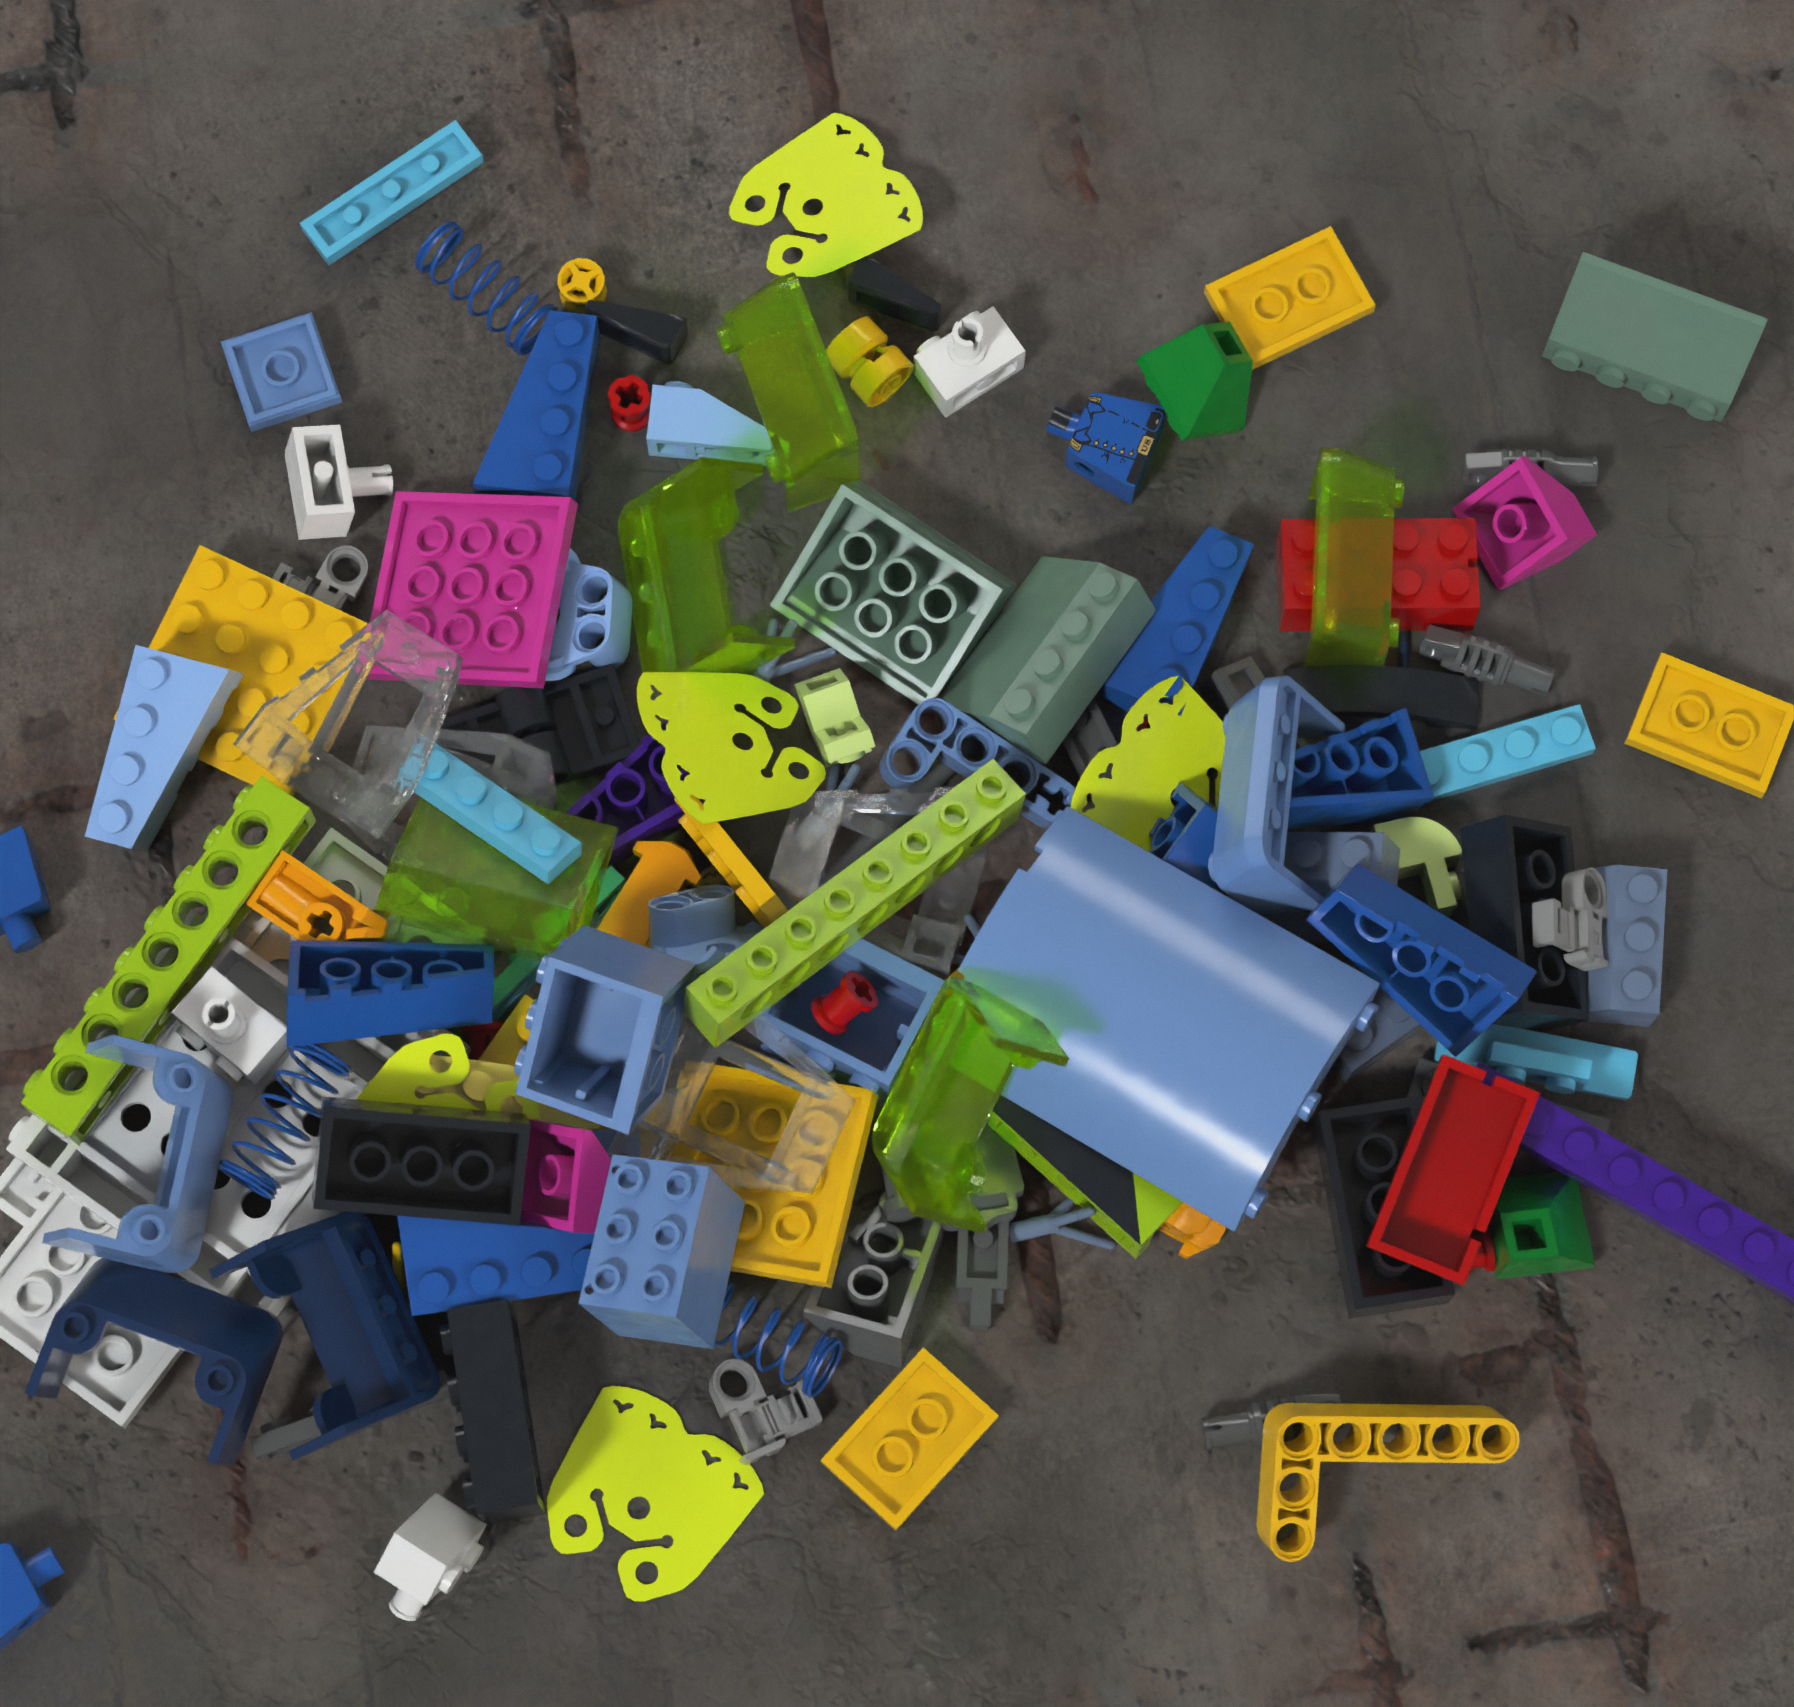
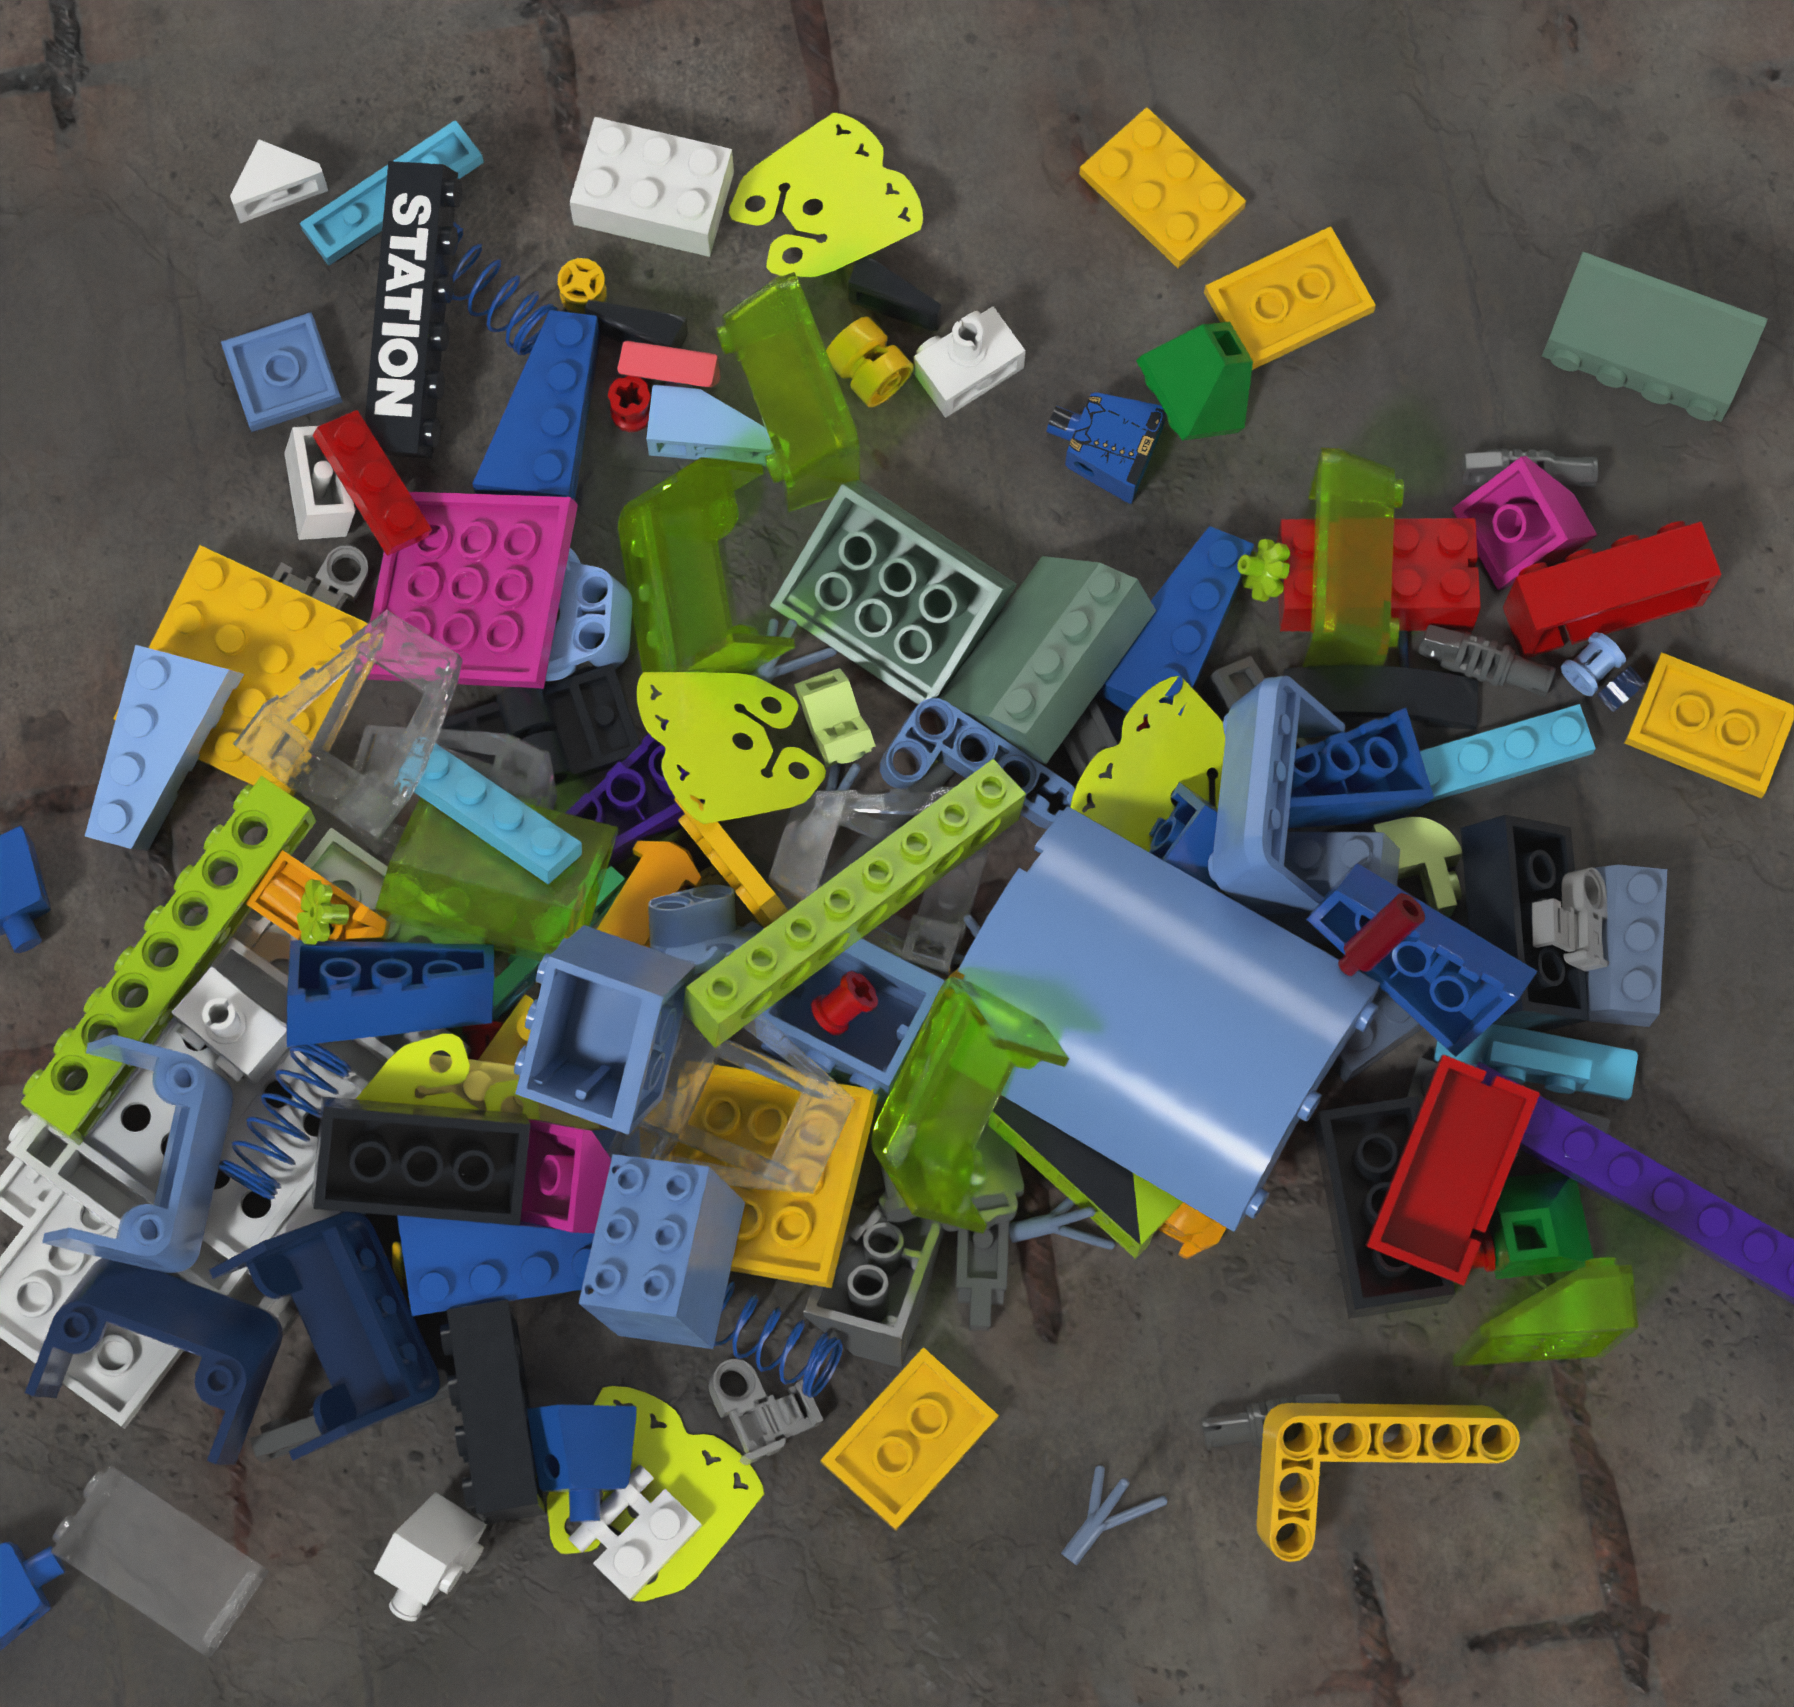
none -> clear panel [51,1466,269,1658]
none -> white slope [230,139,328,223]
none -> lime plant [297,879,349,945]
none -> red plate [312,410,432,556]
none -> black brick [365,161,462,459]
none -> blue torso [528,1405,637,1522]
none -> white plate [568,1464,702,1601]
none -> white brick [570,117,734,257]
none -> coral slope [617,341,720,387]
none -> sand blue plant [1061,1465,1168,1565]
none -> yellow plate [1079,107,1246,269]
none -> lime plant [1237,539,1290,602]
none -> dark red cylinder [1338,893,1425,976]
none -> clear neon green slope [1453,1257,1639,1367]
none -> red piece [1503,521,1722,659]
none -> light blue bush [1560,632,1626,696]
none -> dark blue axle [1597,666,1645,712]

